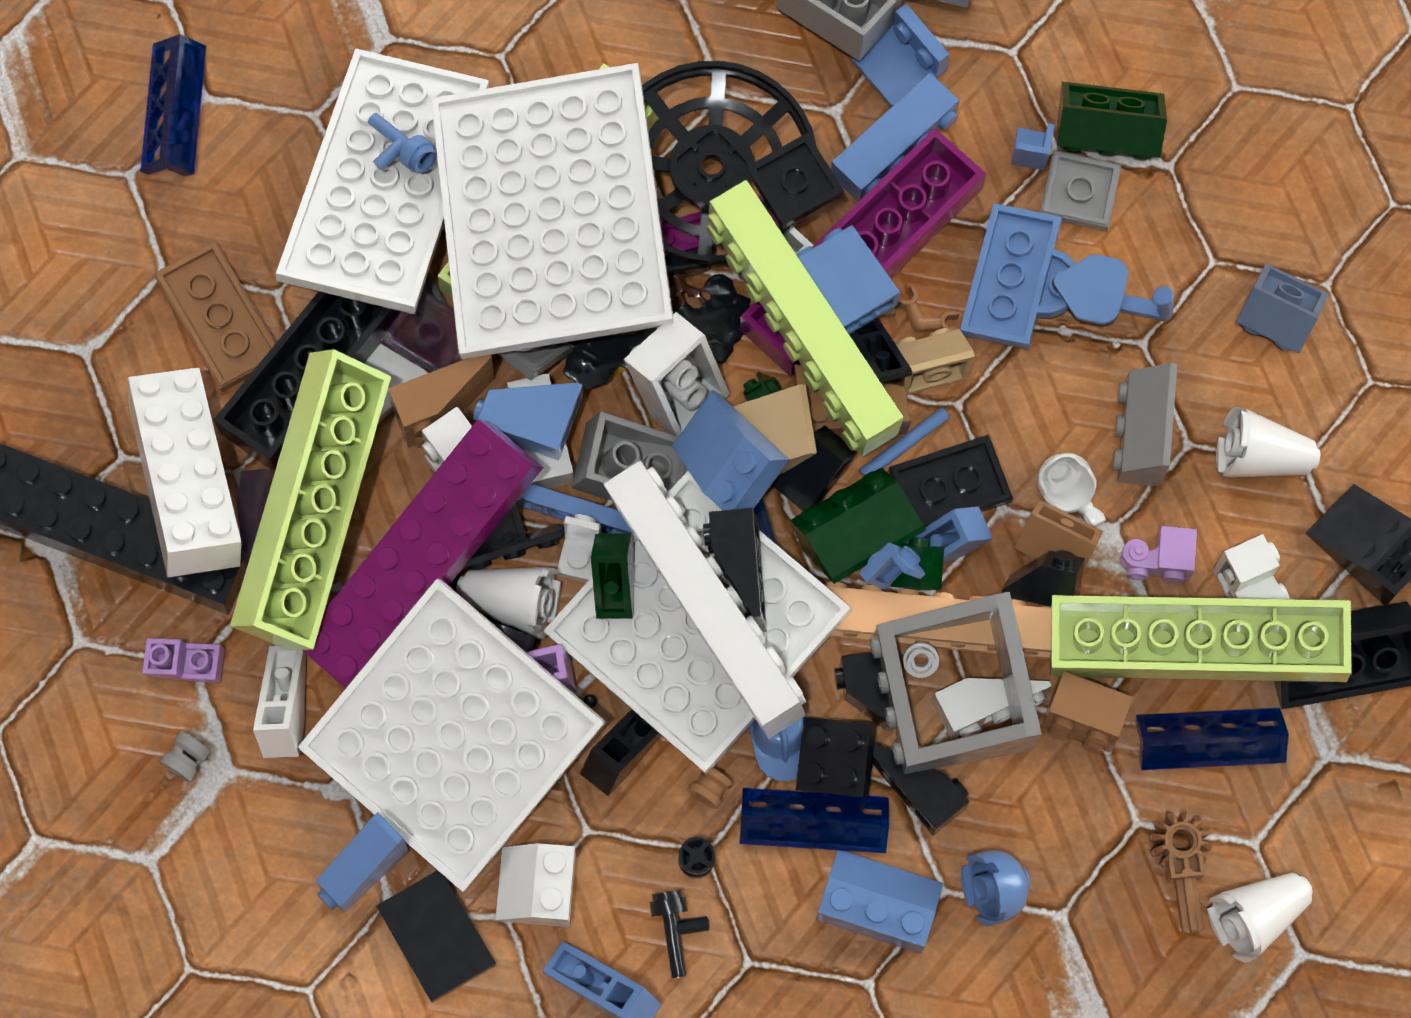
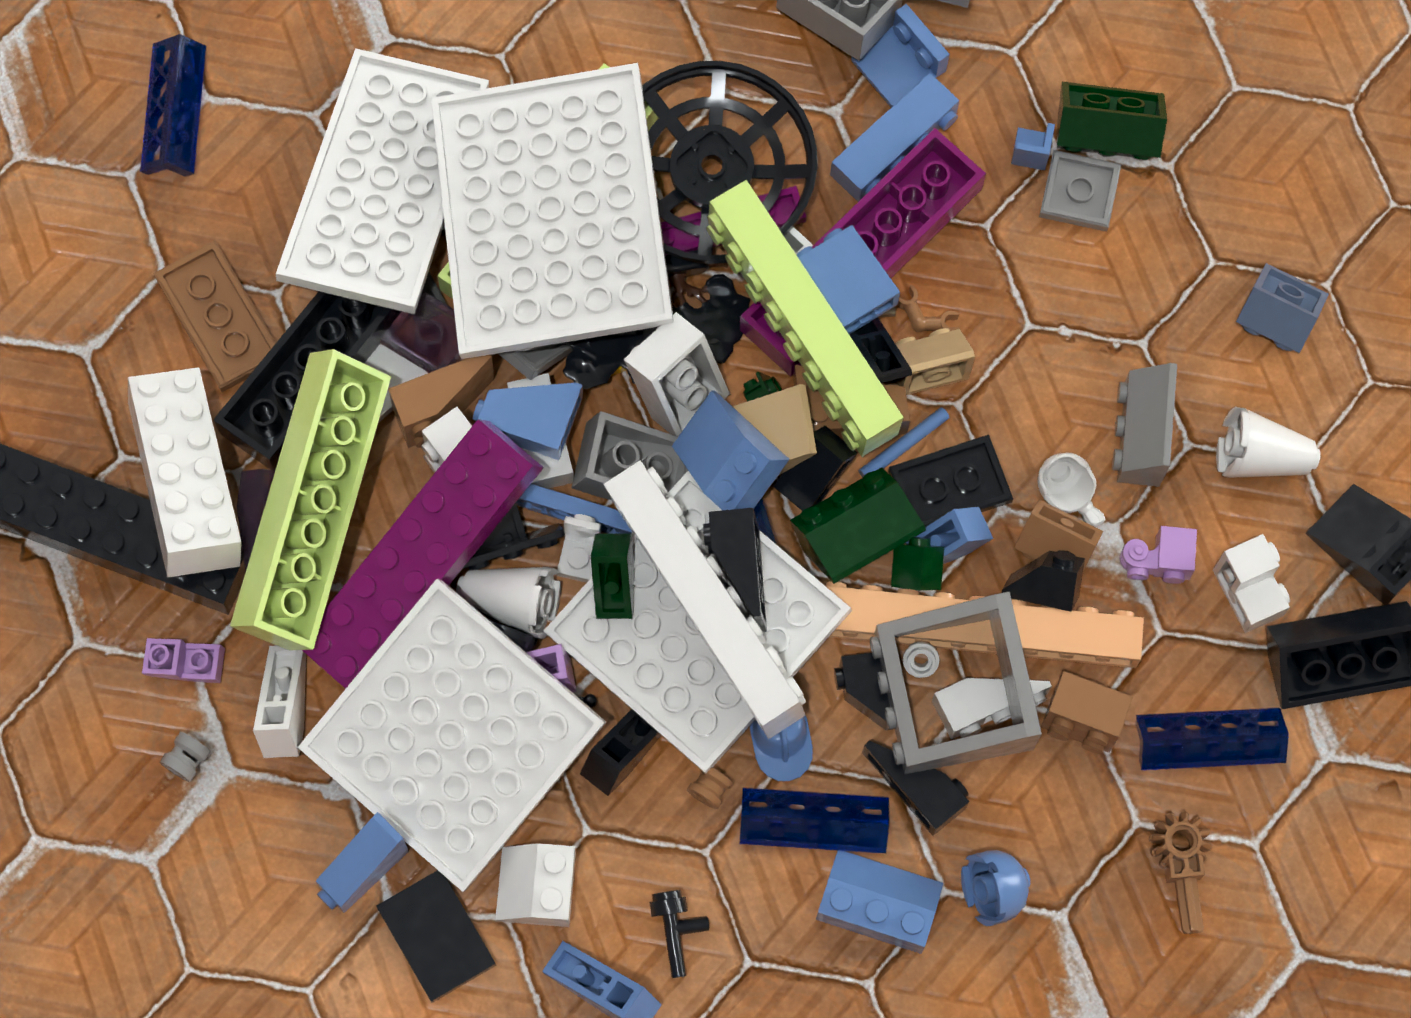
medium blue piece [368,113,437,173] -> none
black wheel [678,837,715,879] -> none
black plate [746,133,844,229] -> none
black plate [796,717,876,798] -> none
medium blue bracket [859,542,925,590] -> none
medium blue plate [960,203,1174,349] -> none
yellowish green brick [1051,595,1351,682] -> none
white cone [1207,872,1313,963] -> none

